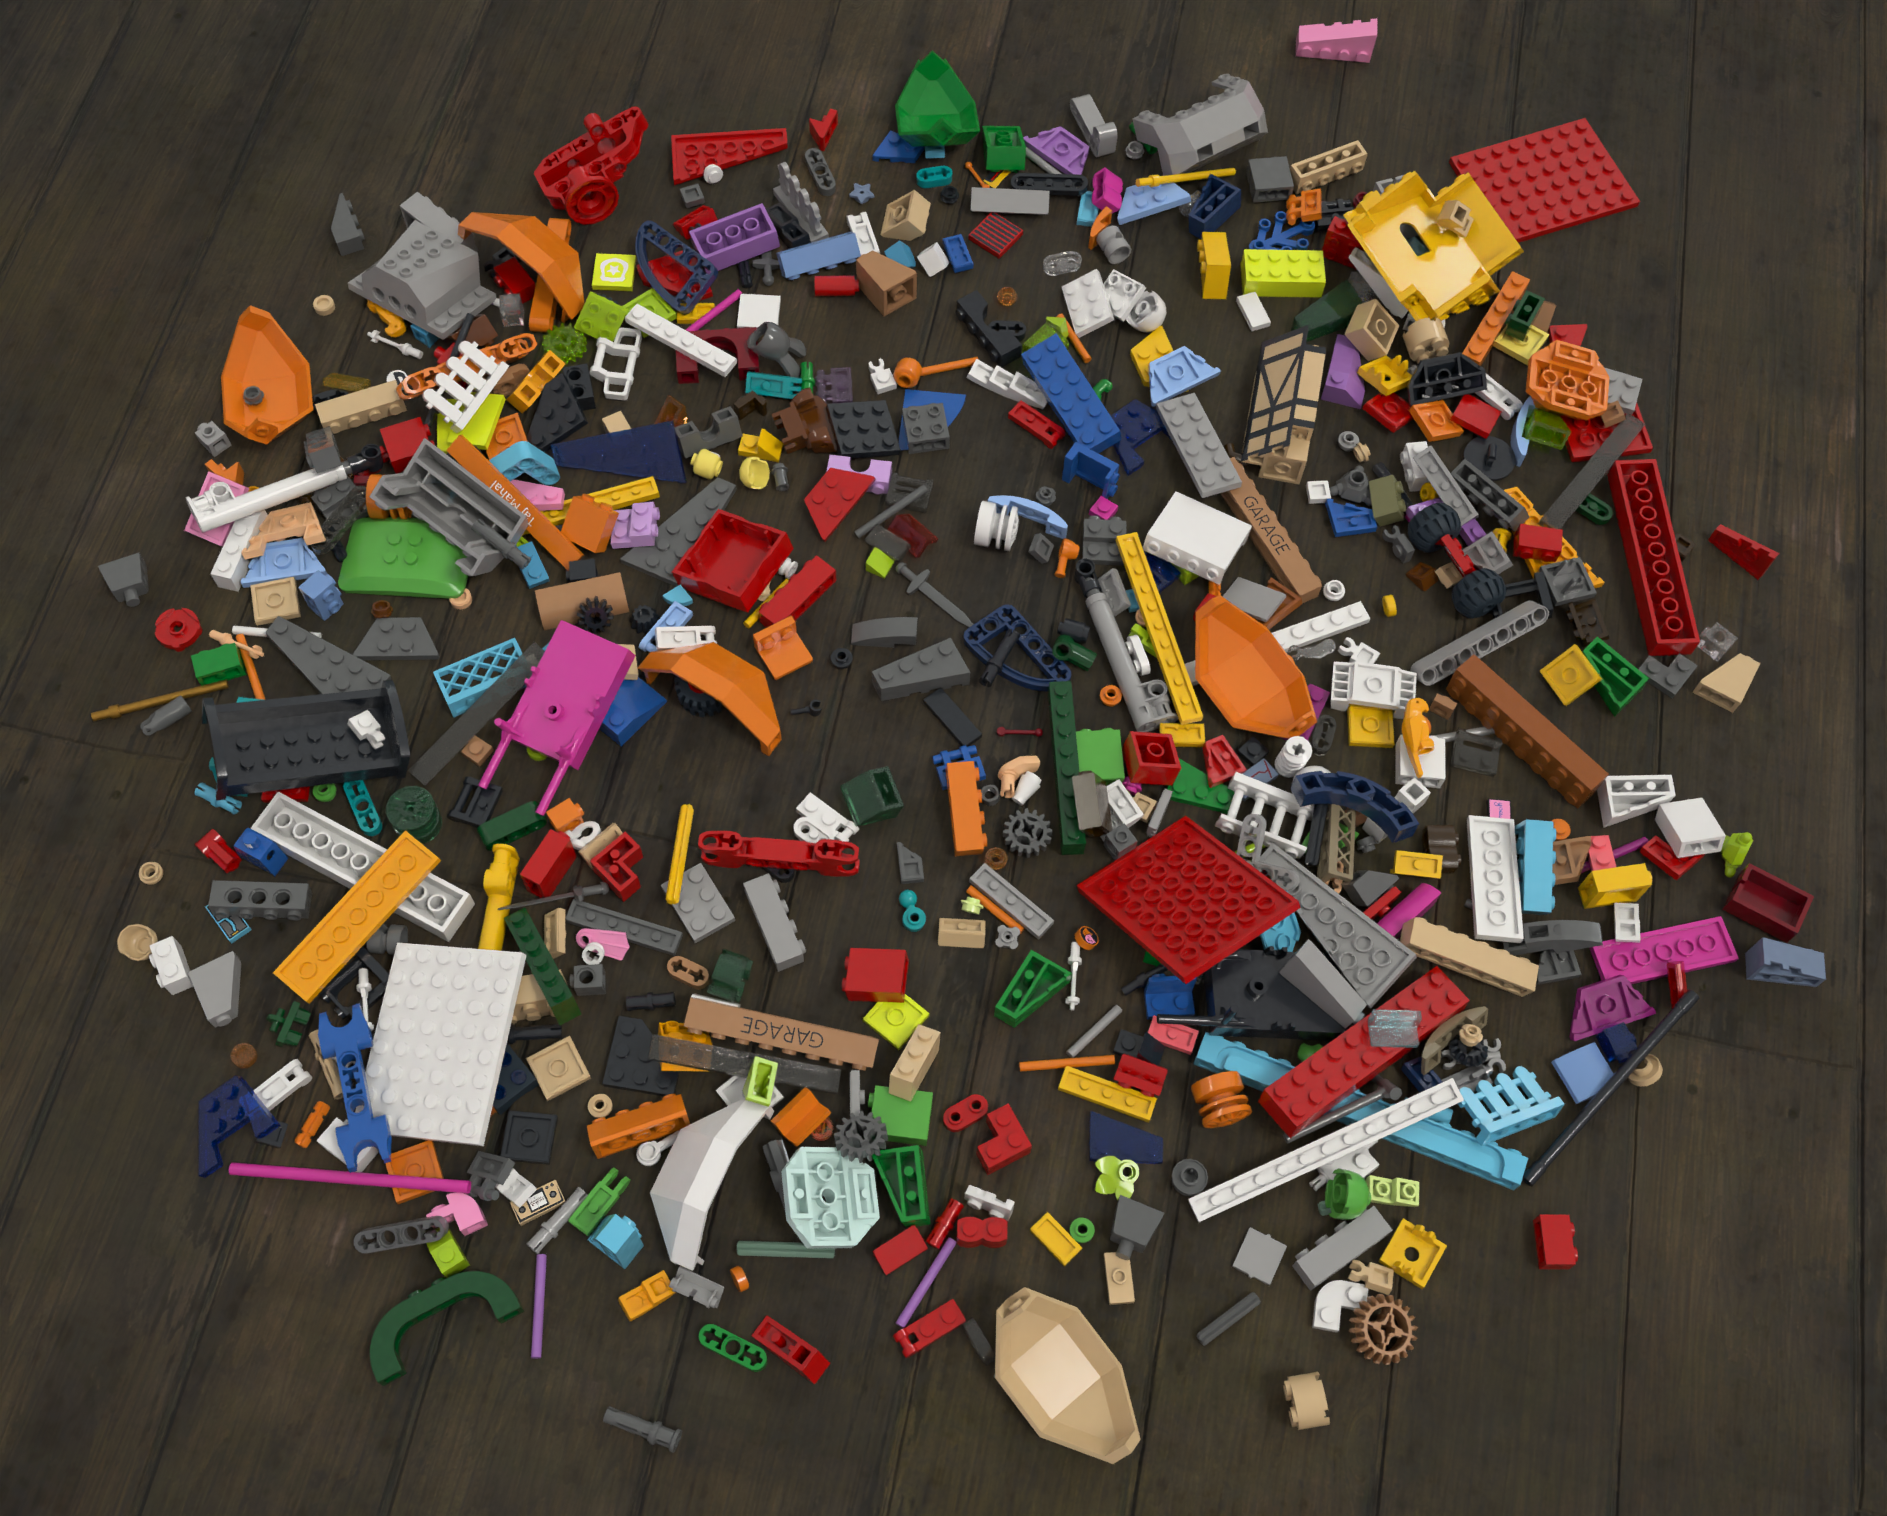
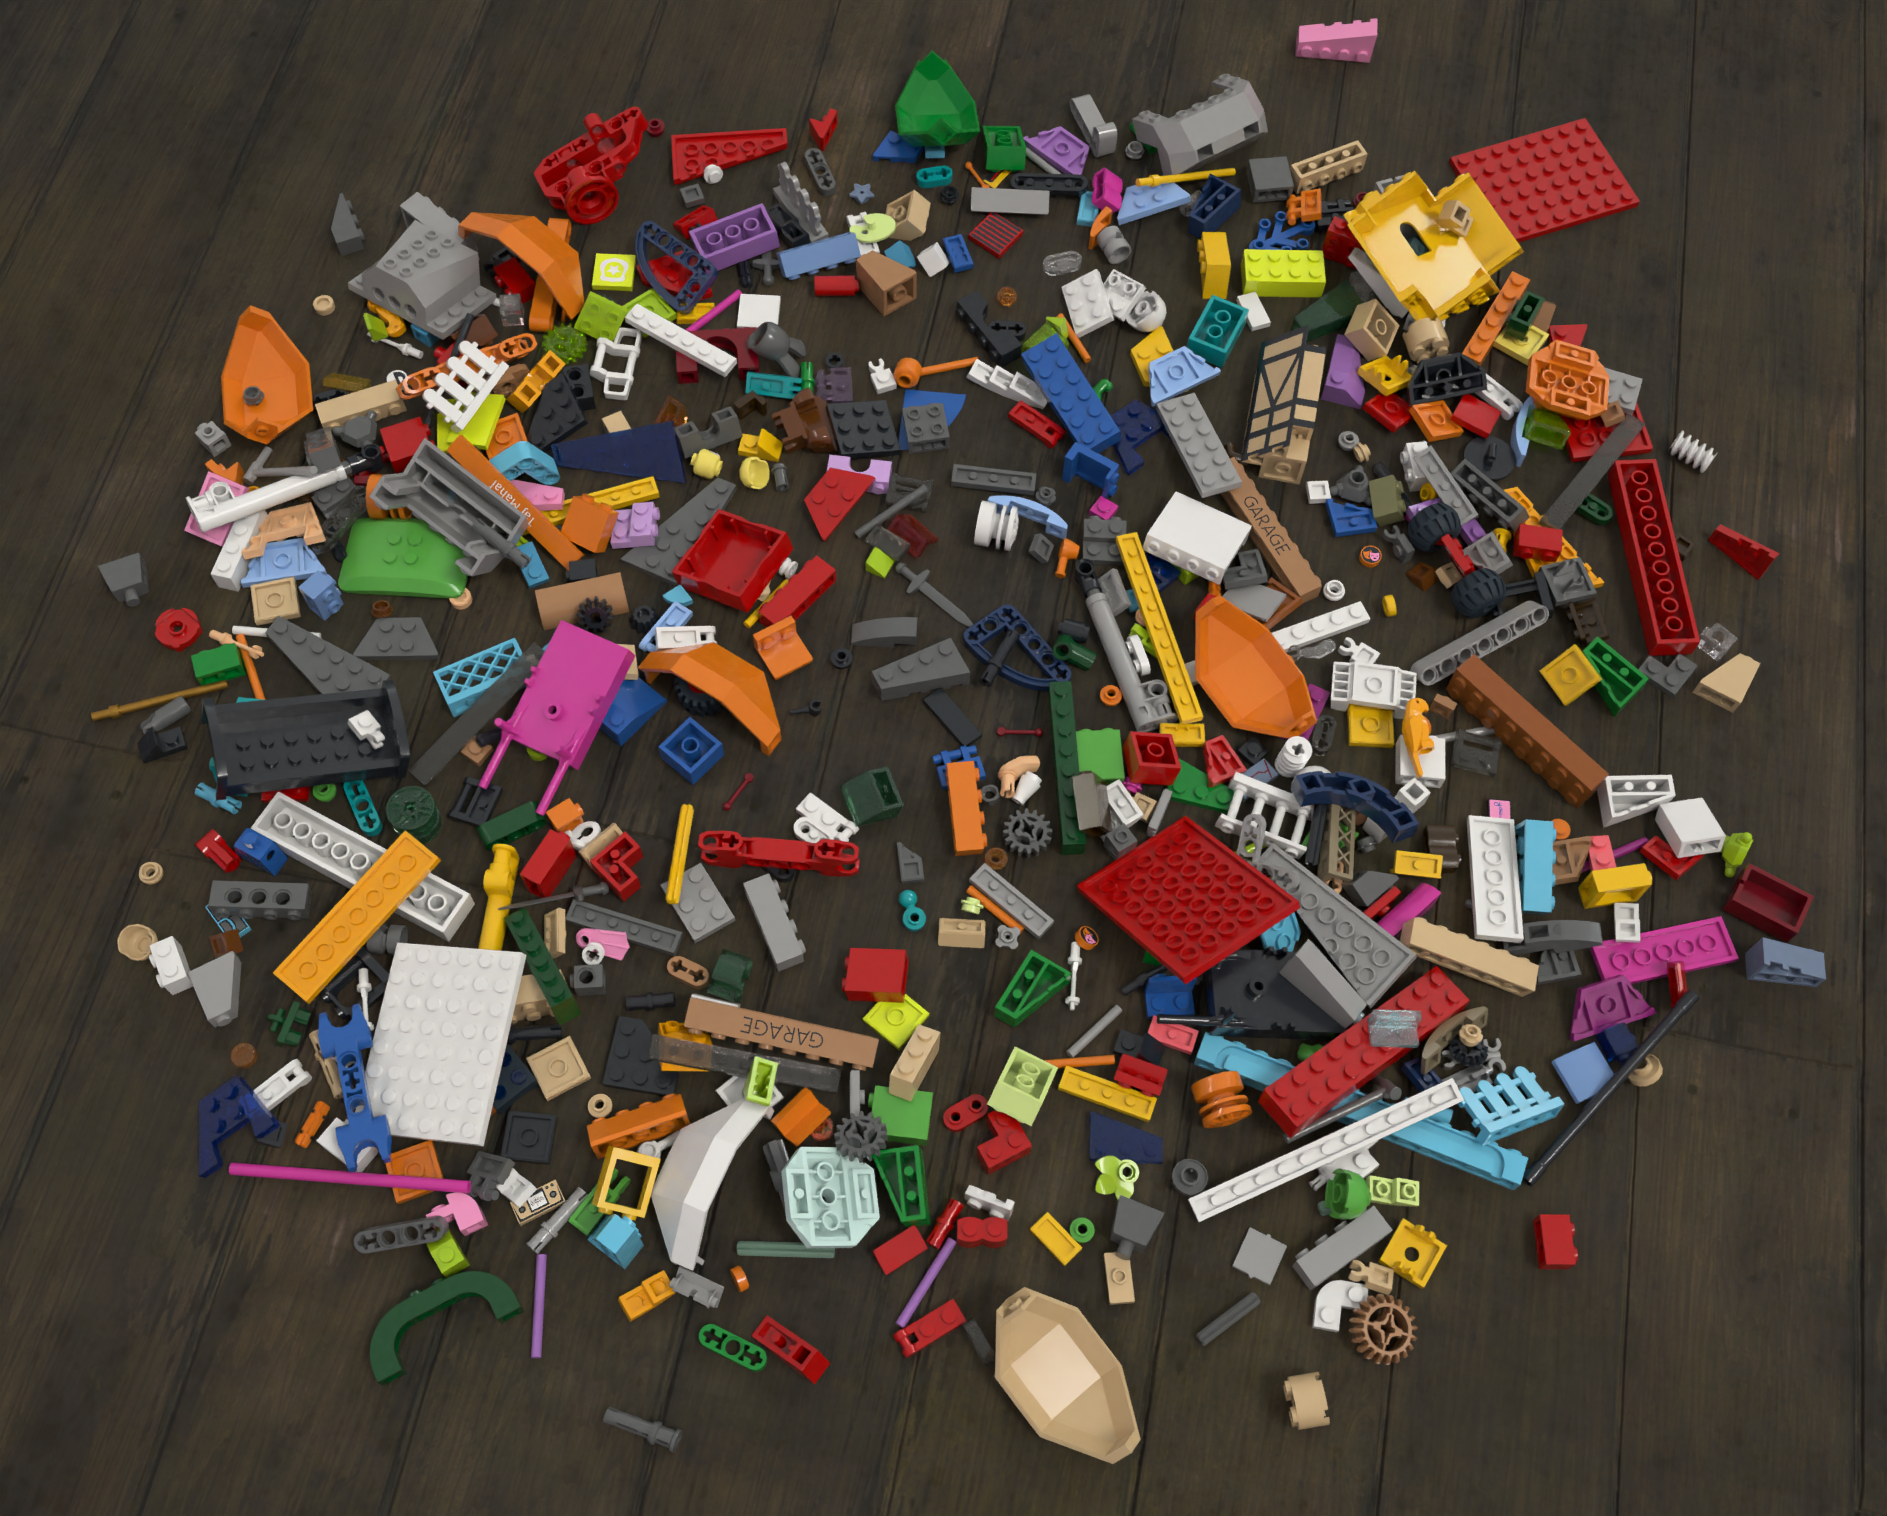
none -> black slope [137,727,188,764]
none -> reddish brown slope [209,929,243,958]
none -> light grey bar [242,446,318,485]
none -> dark grey rock [332,410,377,449]
none -> lime slope [363,313,388,342]
none -> black axle [475,727,502,748]
none -> yellow window [592,1145,661,1221]
none -> dark red plate [646,119,665,137]
none -> blue brick [658,717,724,785]
none -> dark red hinge [723,773,754,811]
none -> black bush [826,352,844,372]
none -> yellowish green piece [849,213,896,243]
none -> dark grey plate [951,464,1036,496]
none -> yellowish green brick [987,1047,1058,1126]
none -> teal brick [1187,295,1249,368]
none -> dark grey plate [1222,549,1268,590]
none -> tile [1359,546,1382,568]
none -> white piece [1669,430,1717,473]

